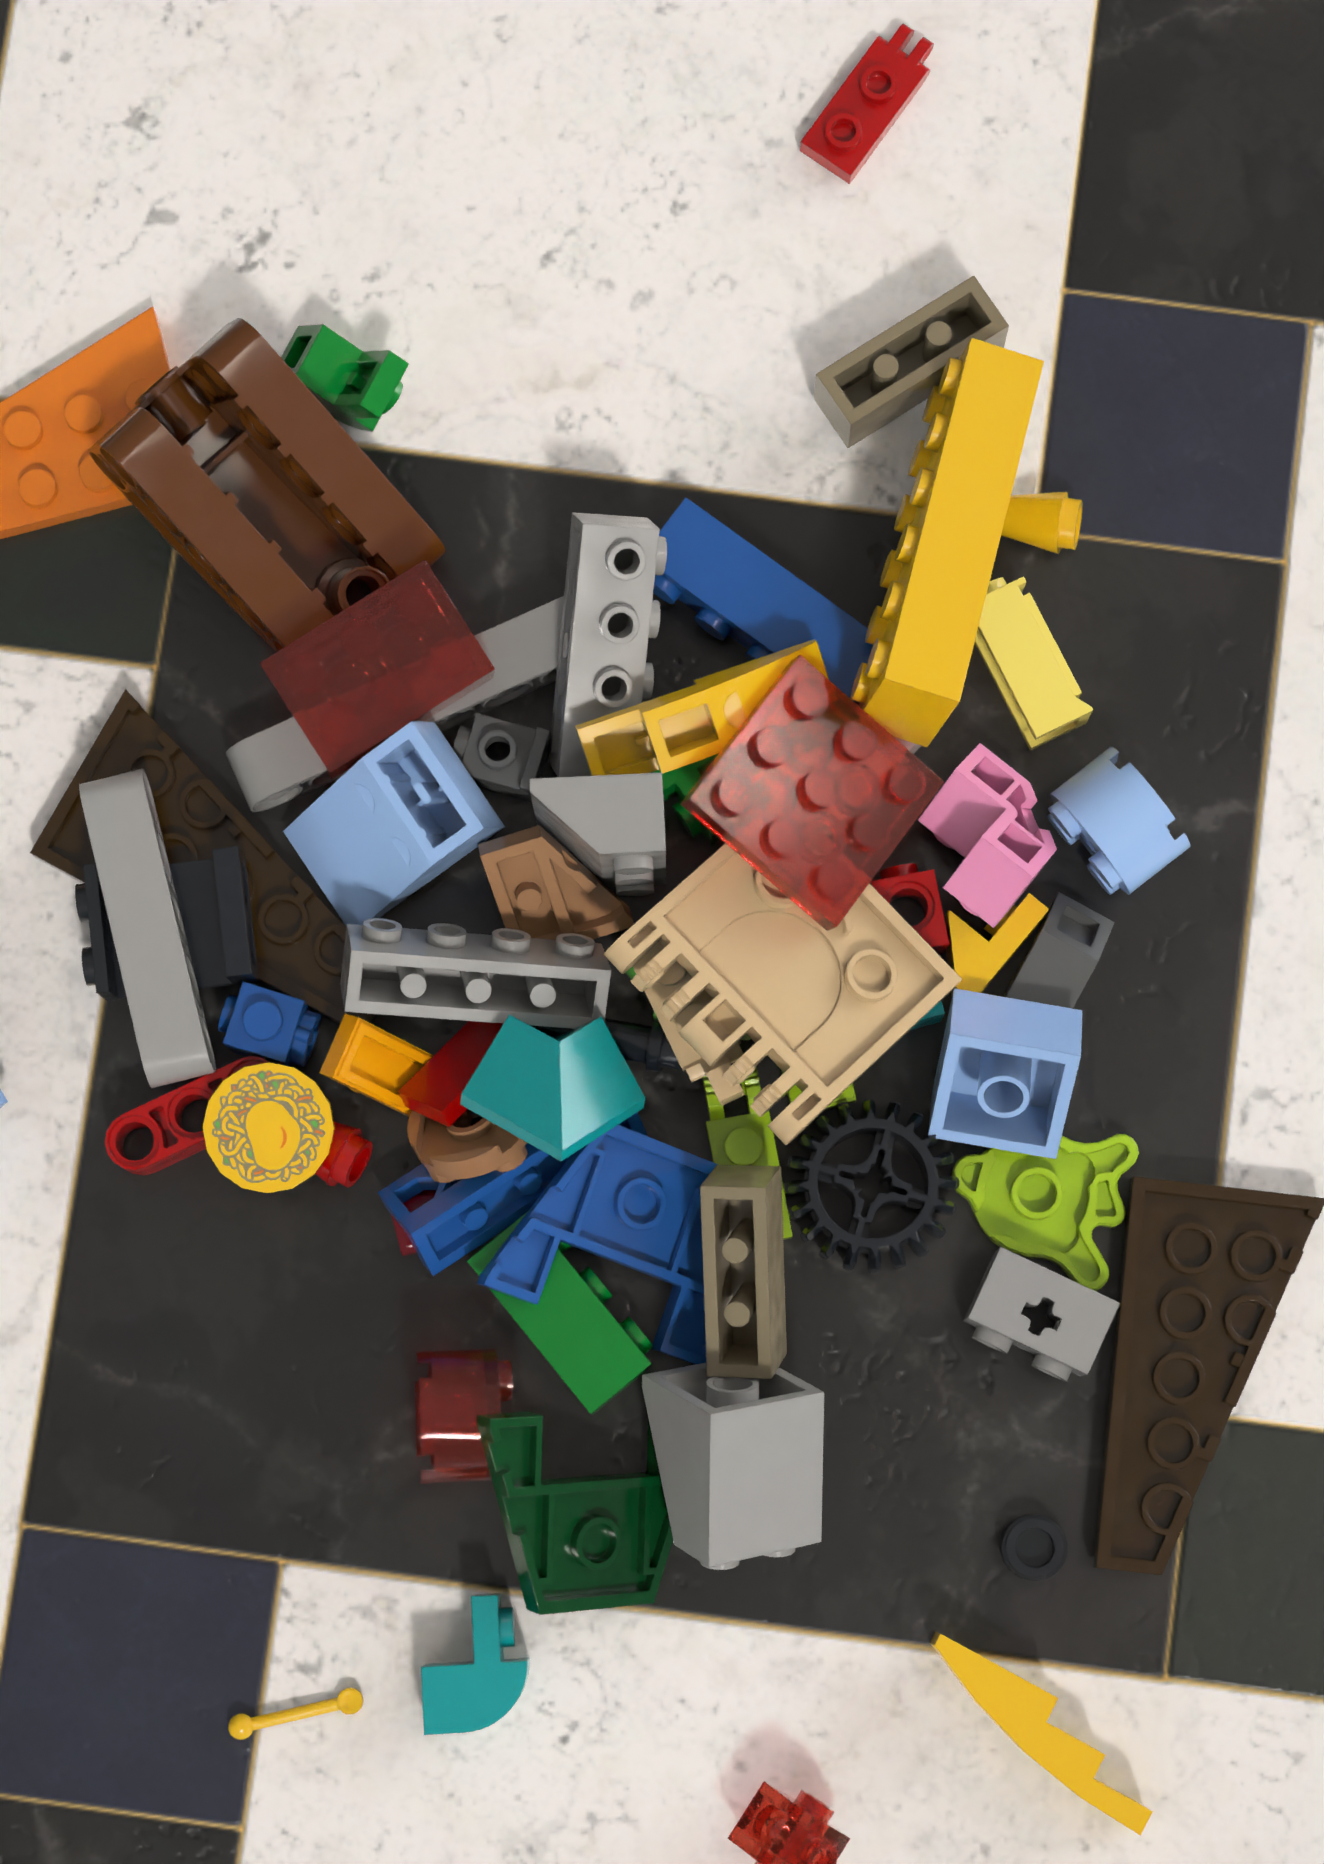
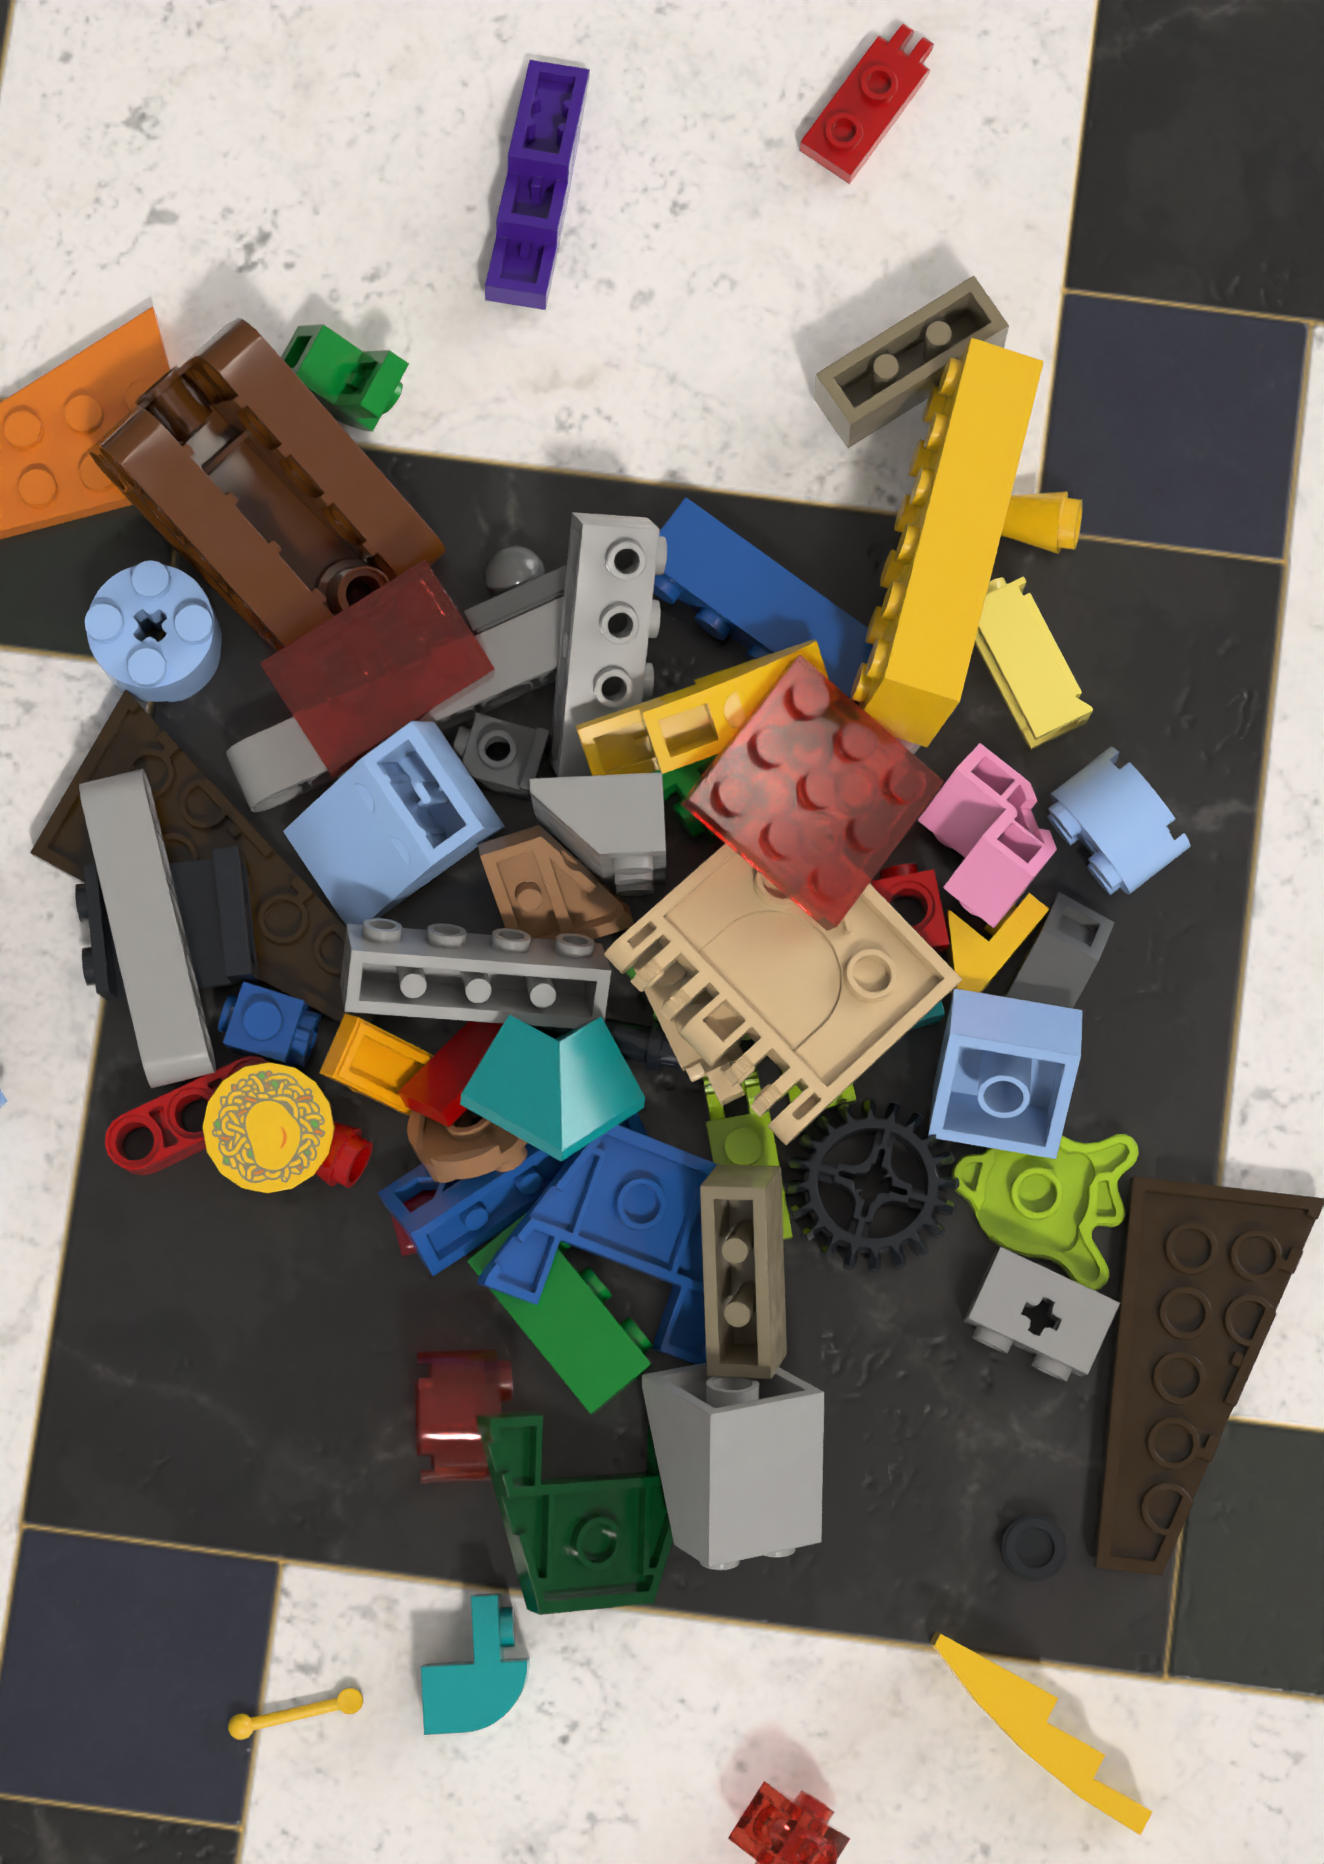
none -> light blue brick [84,560,222,703]
none -> dark grey tile [464,545,567,636]
none -> dark purple slope [485,60,590,310]

